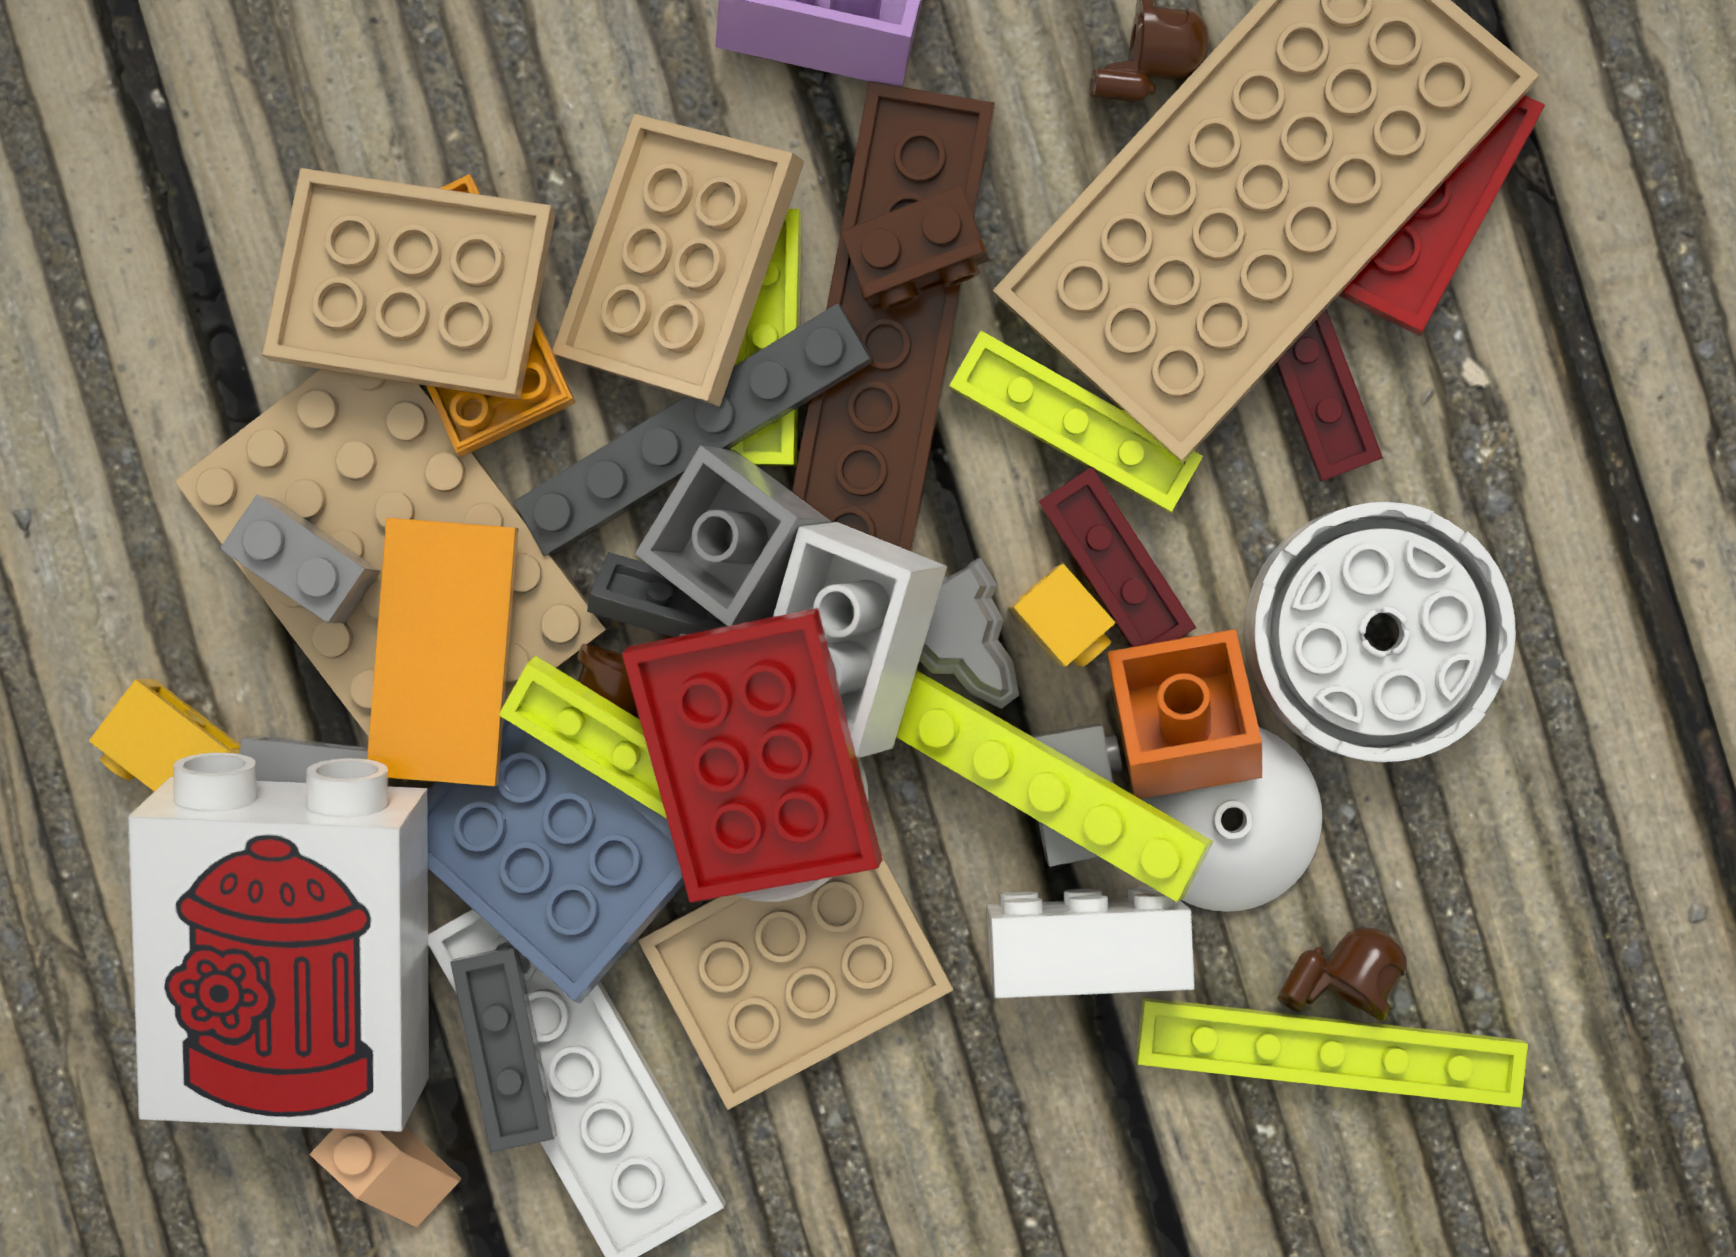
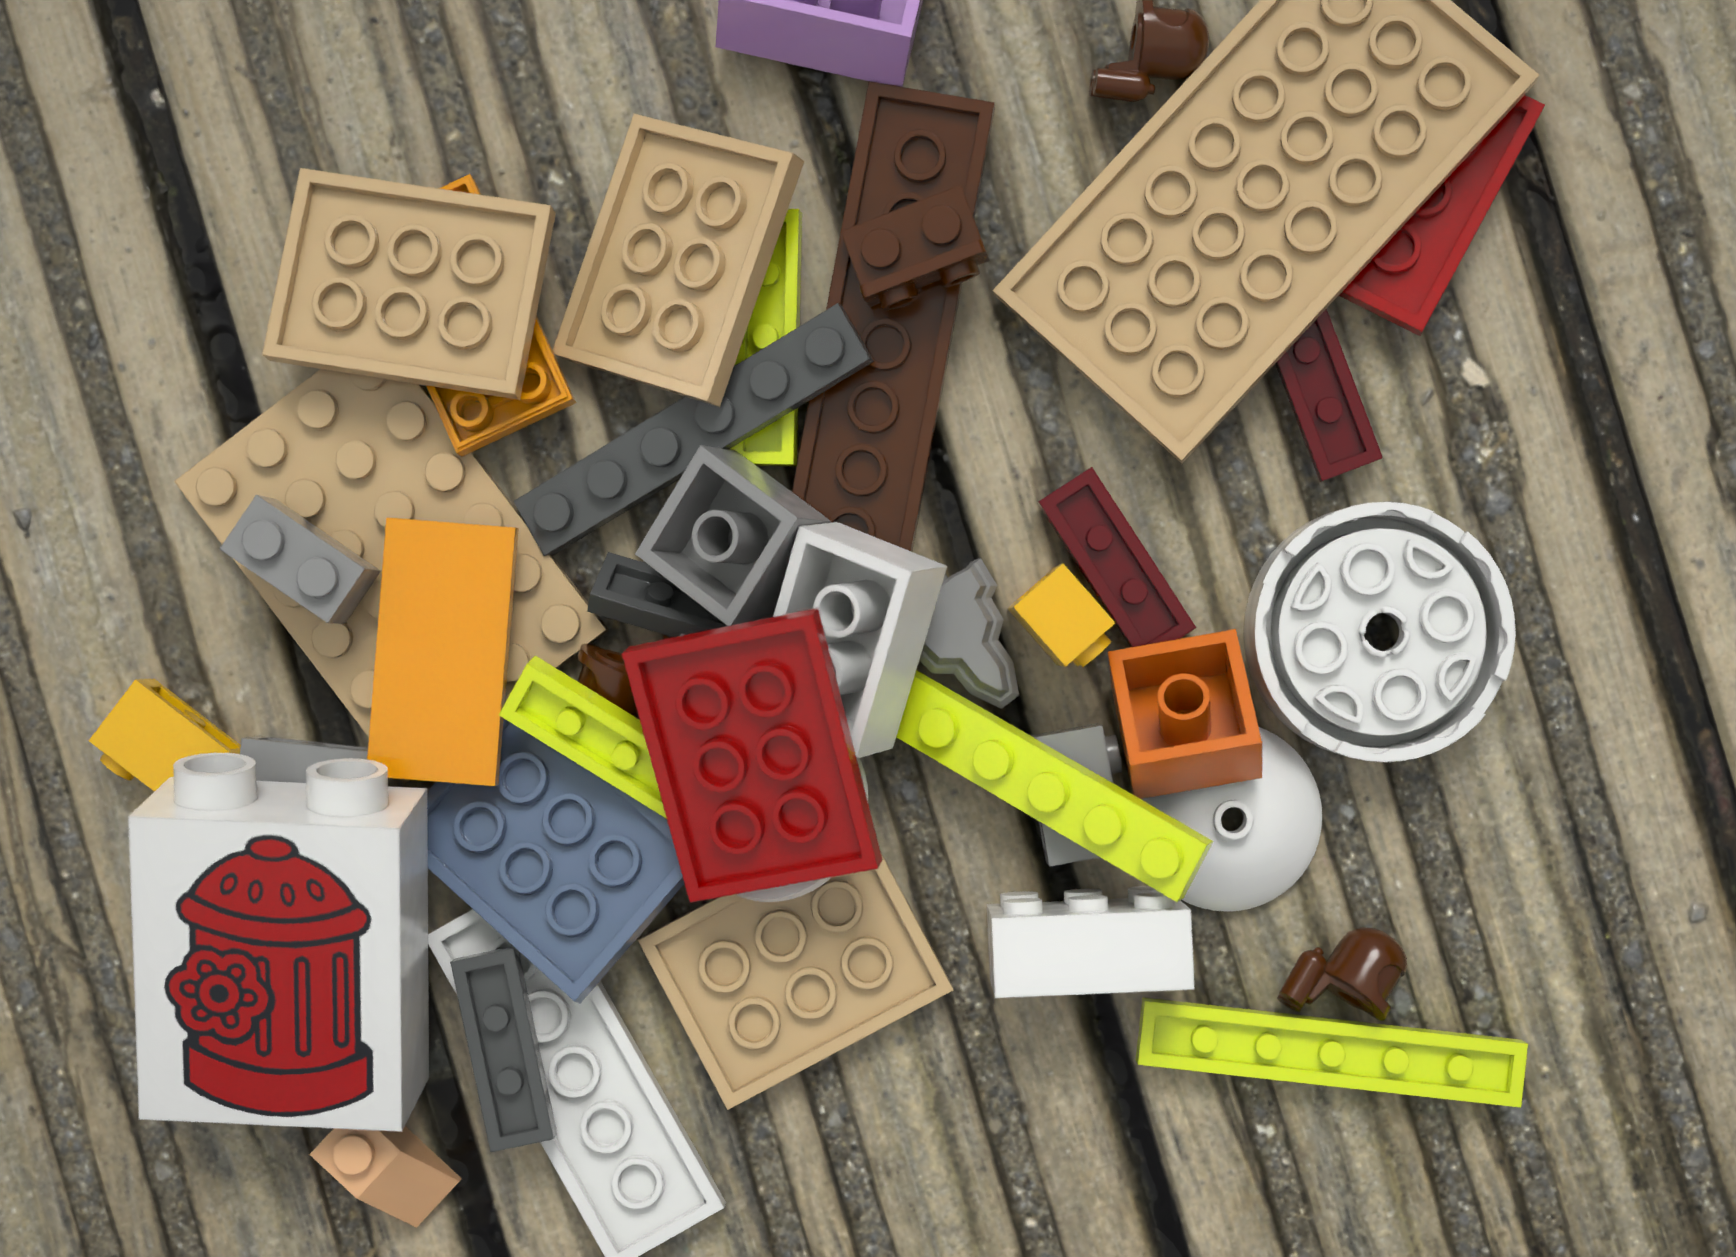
neon yellow plate [949,330,1203,513] -> none

